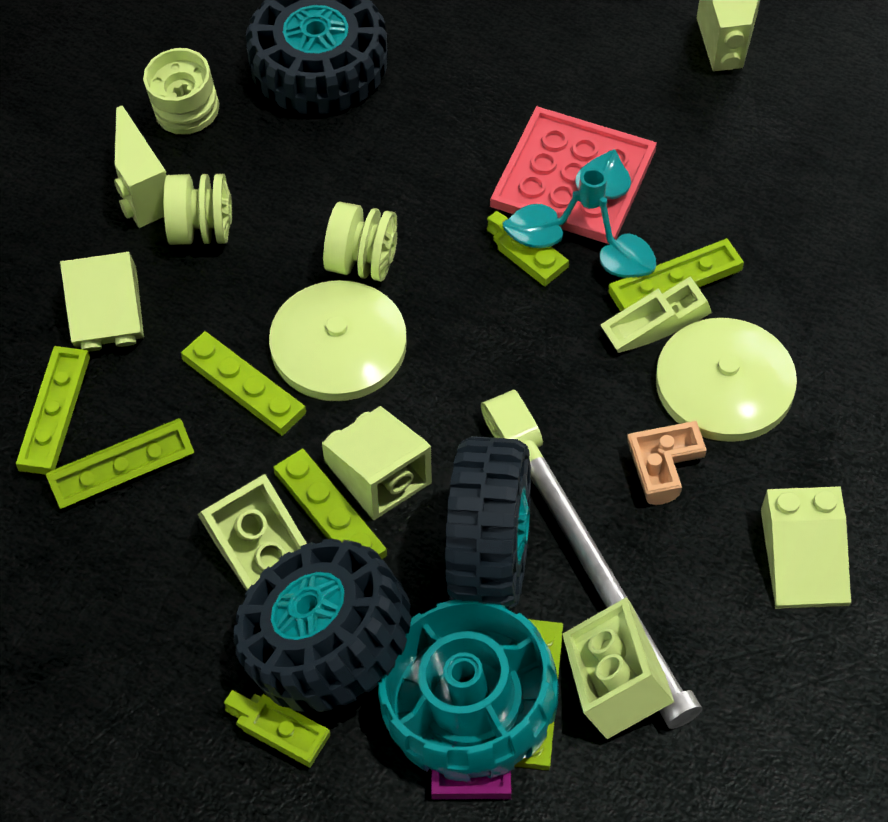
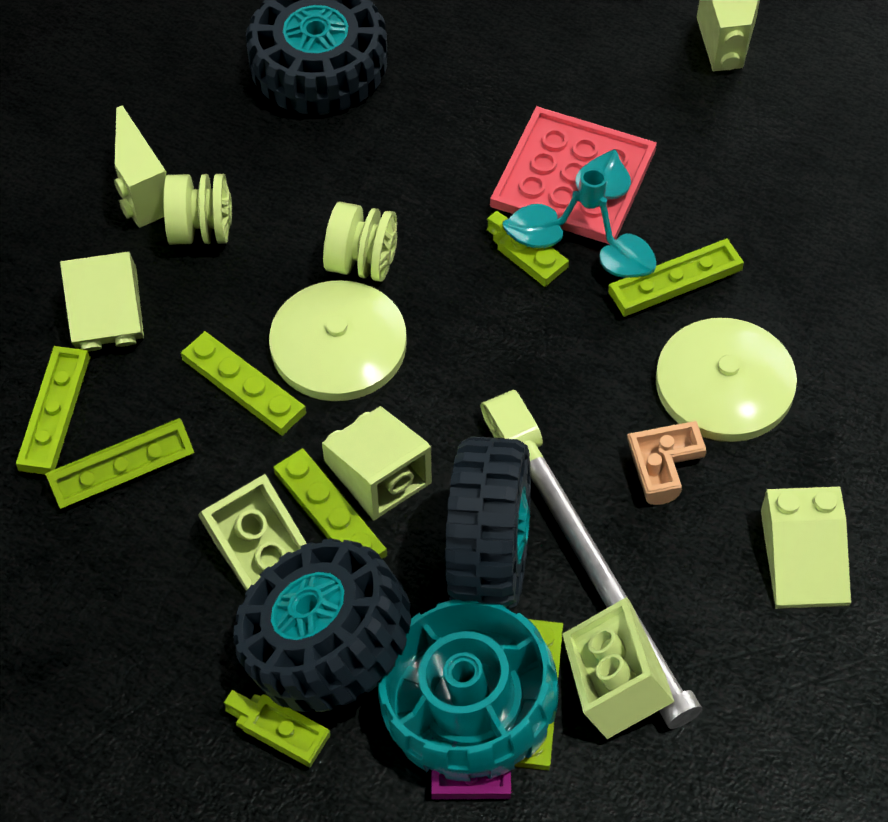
yellowish green wheel [143,48,220,134] -> none
yellowish green slope [600,276,712,353] -> none

